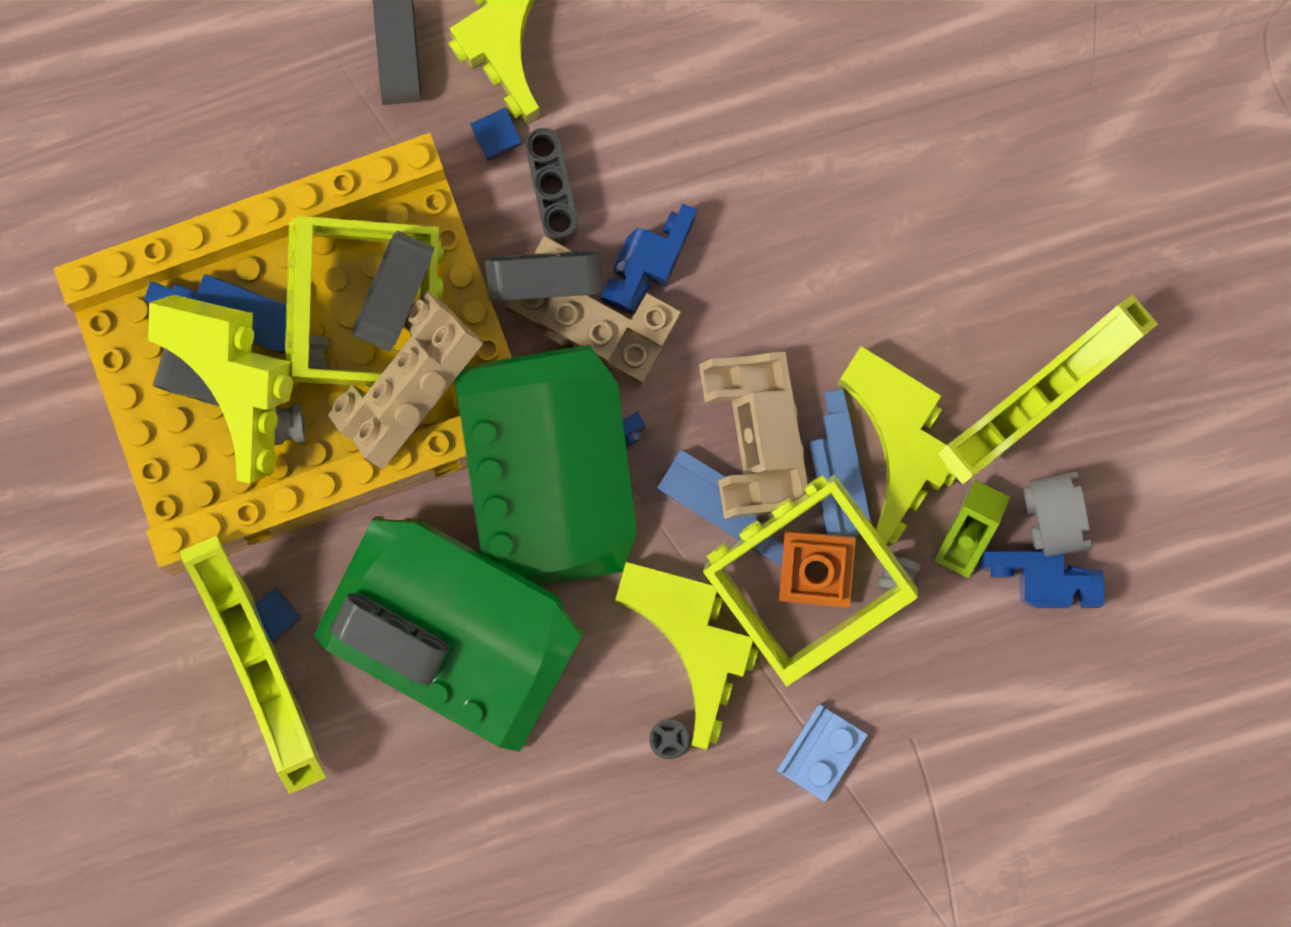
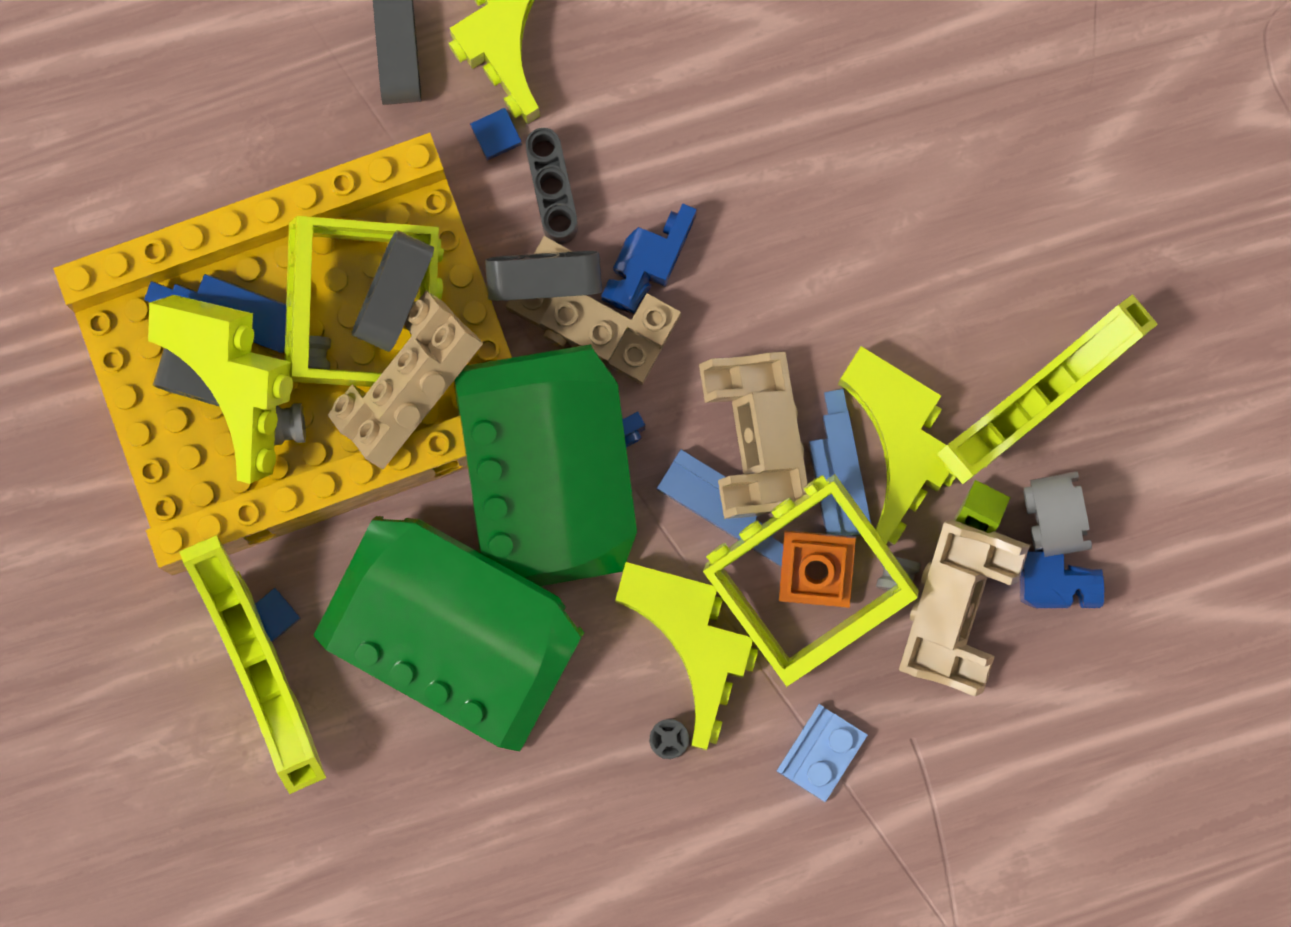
dark grey beam [330,593,450,685] -> none
none -> tan bracket [899,520,1030,696]

